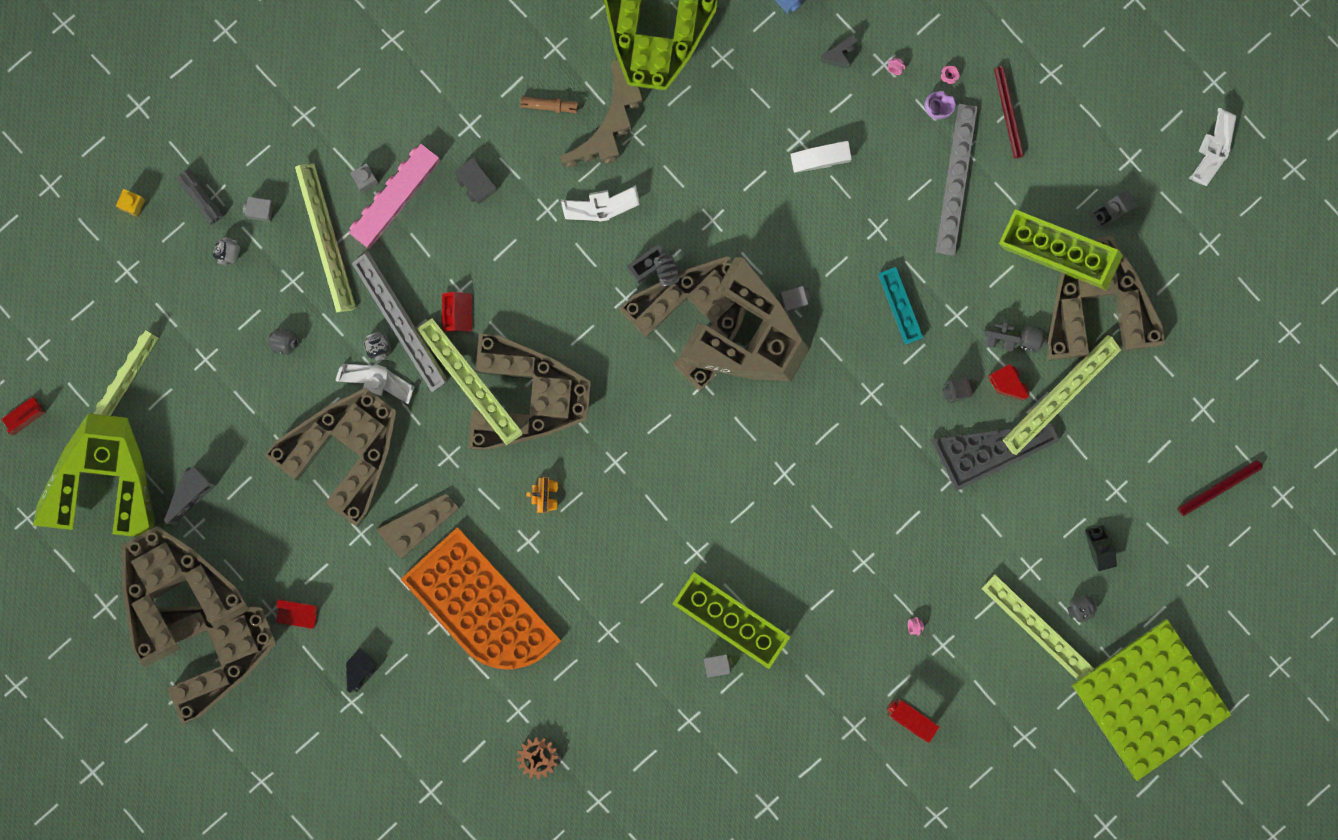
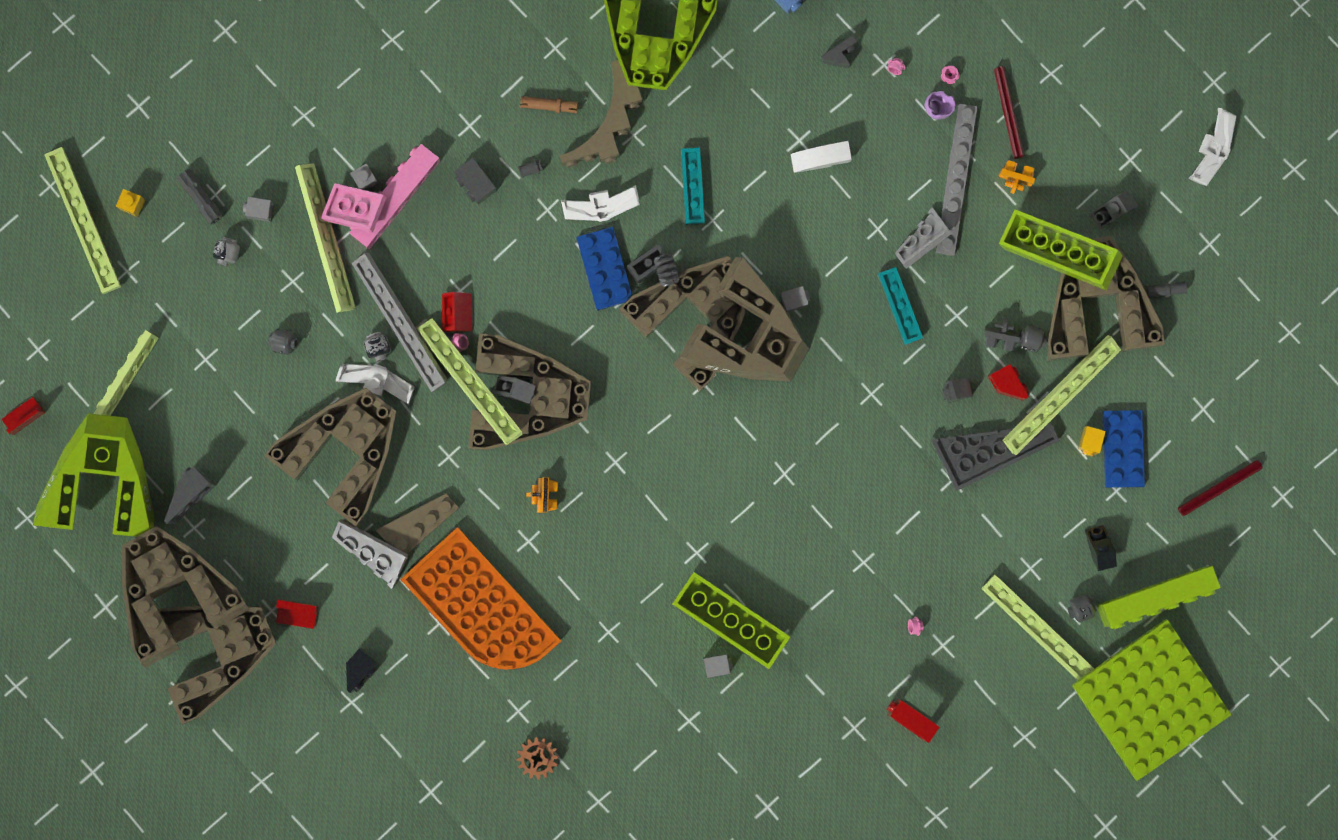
none -> yellowish green plate [44,147,121,294]
none -> bright pink plate [321,183,386,233]
none -> light grey wing [332,519,408,589]
none -> bright pink plate [451,333,469,352]
none -> dark grey brick [493,375,536,404]
none -> dark grey pin [518,159,543,178]
none -> blue plate [576,227,632,311]
none -> teal plate [681,148,705,225]
none -> light grey wing [895,207,952,269]
none -> light orange hips [998,160,1035,194]
none -> yellow brick [1078,426,1106,457]
none -> lime brick [1096,566,1221,629]
none -> blue plate [1103,410,1145,488]
none -> dark grey pin [1147,281,1187,298]

